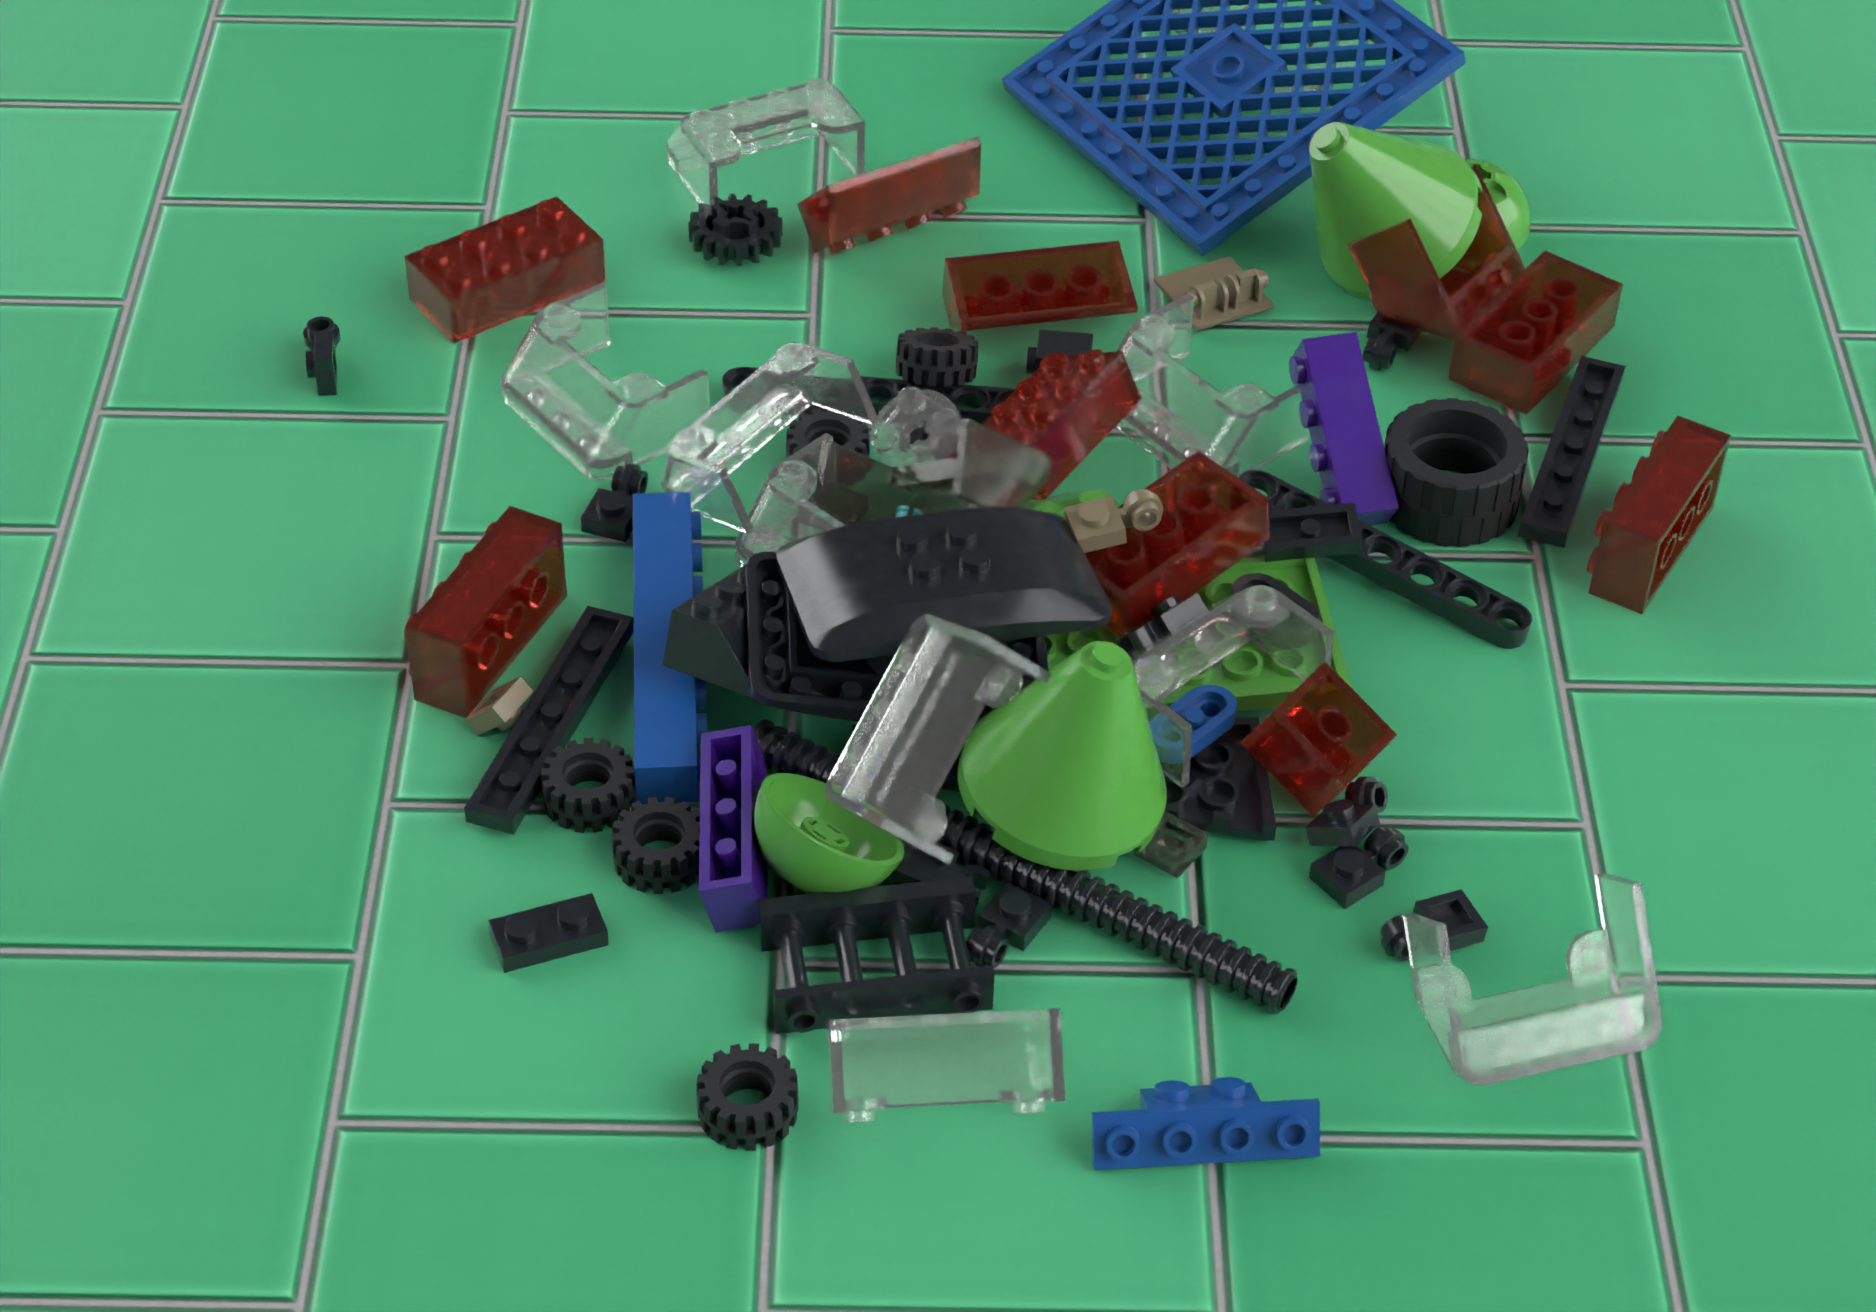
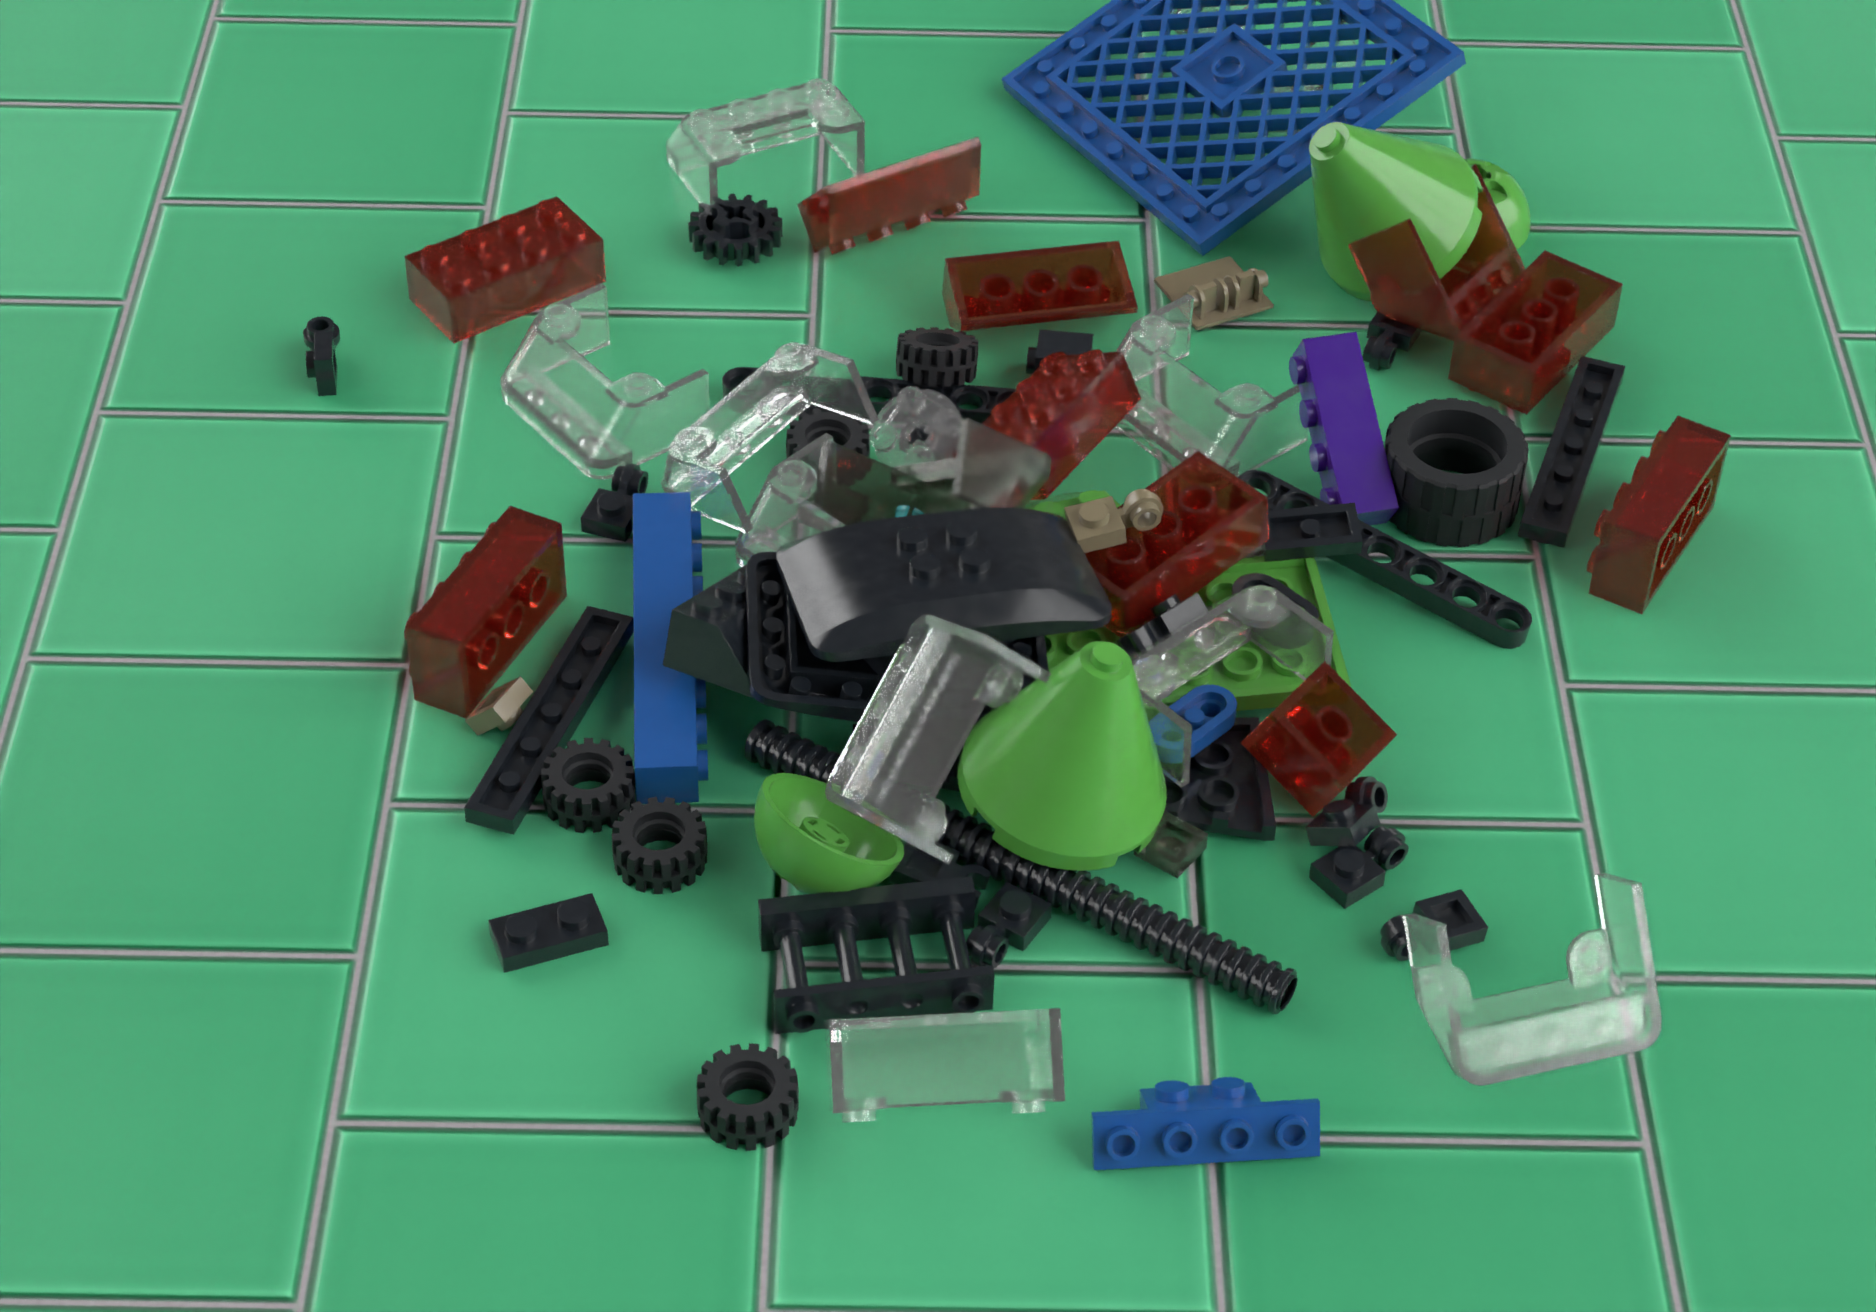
dark purple brick [699,725,768,932] -> none

